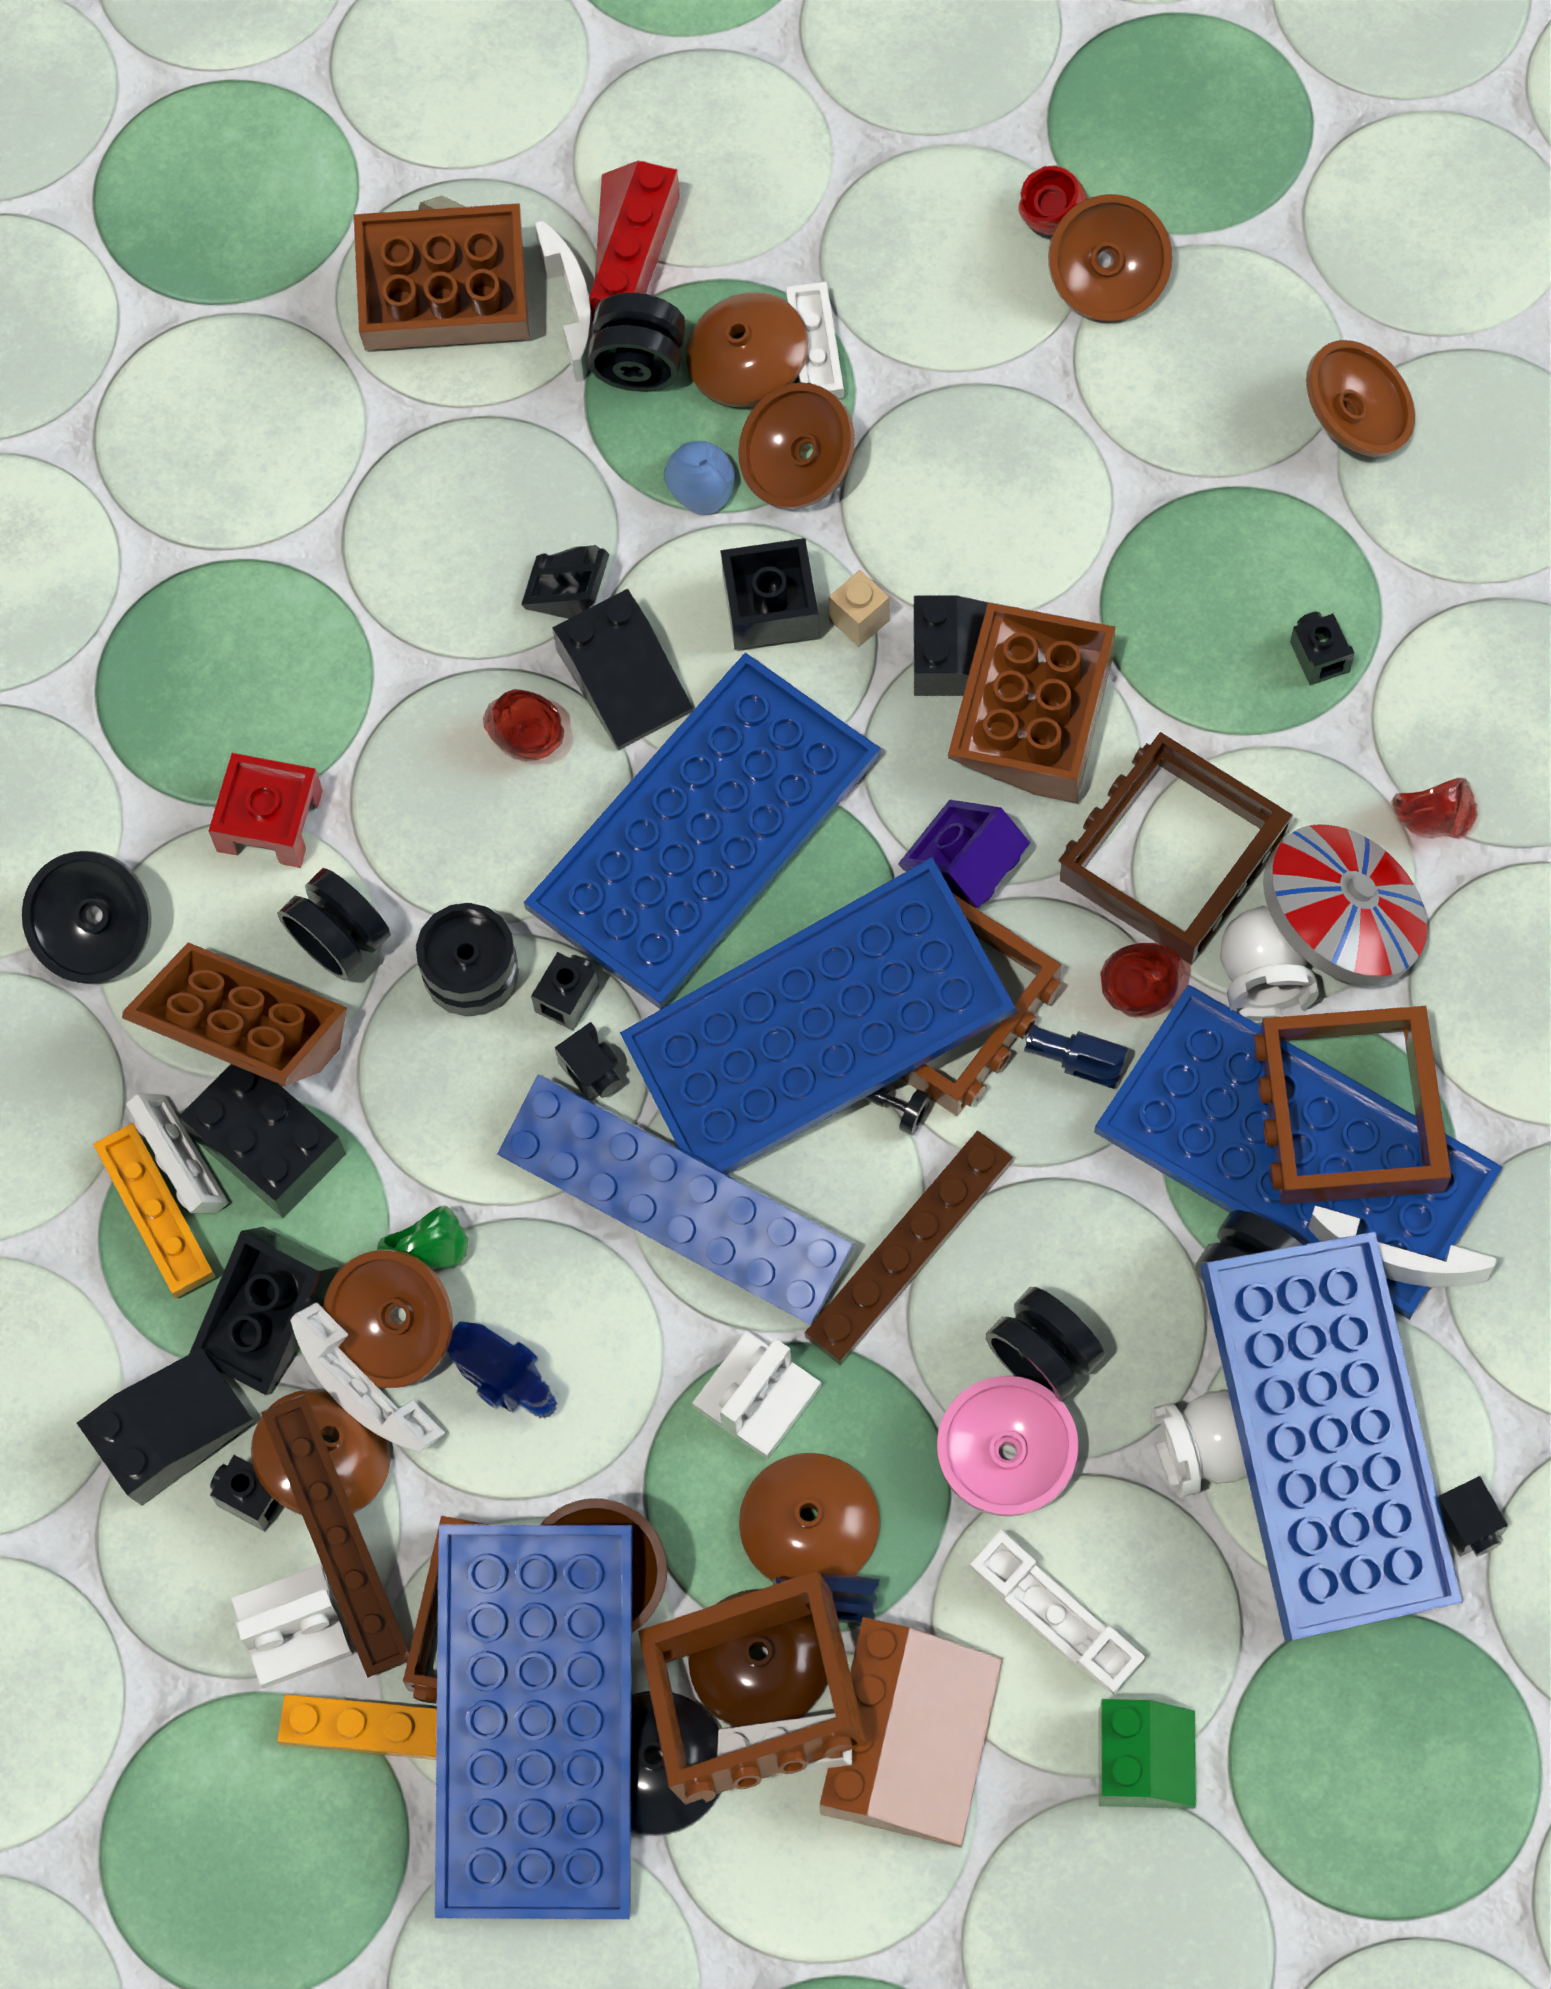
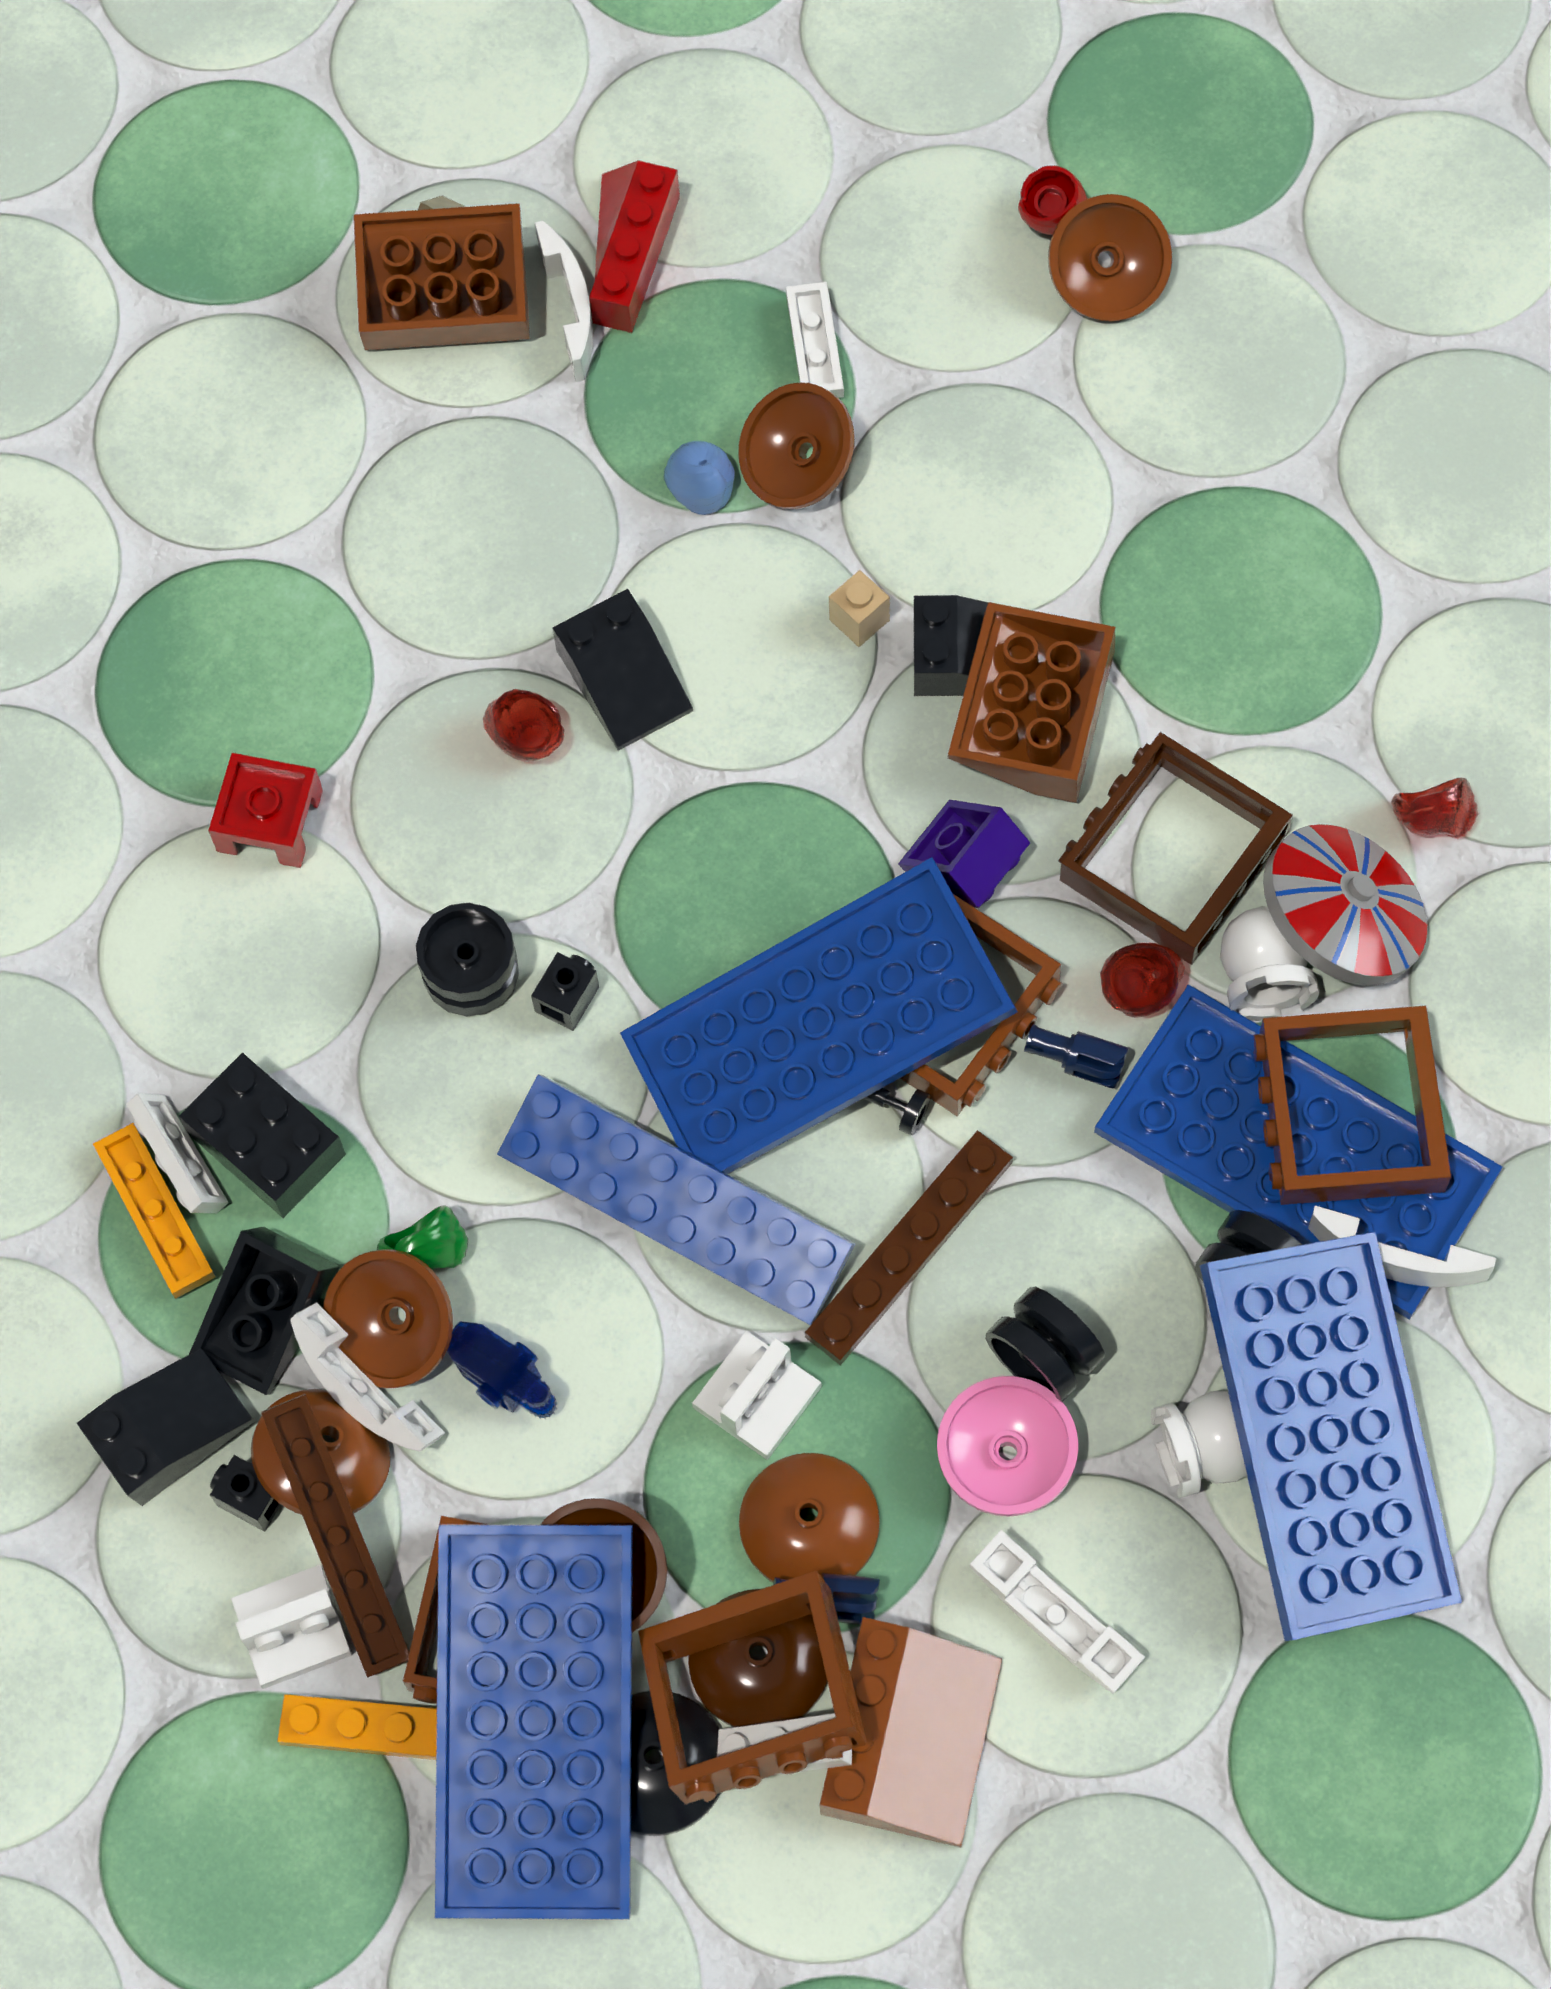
black dish [22,850,152,983] -> none
dark orange slope [122,942,347,1086] -> none
black wheel [277,868,391,981] -> none
black slope [521,545,610,619] -> none
blue plate [524,652,881,1010] -> none
black brick [555,1022,622,1101] -> none
black wheel [587,292,686,392] -> none
dark orange dish [686,292,808,407] -> none
black brick [720,538,819,650] -> none
green slope [1099,1699,1196,1809] -> none
black brick [1290,611,1355,686] -> none
dark orange dish [1306,340,1415,457] -> none
black brick [1438,1476,1508,1557] -> none

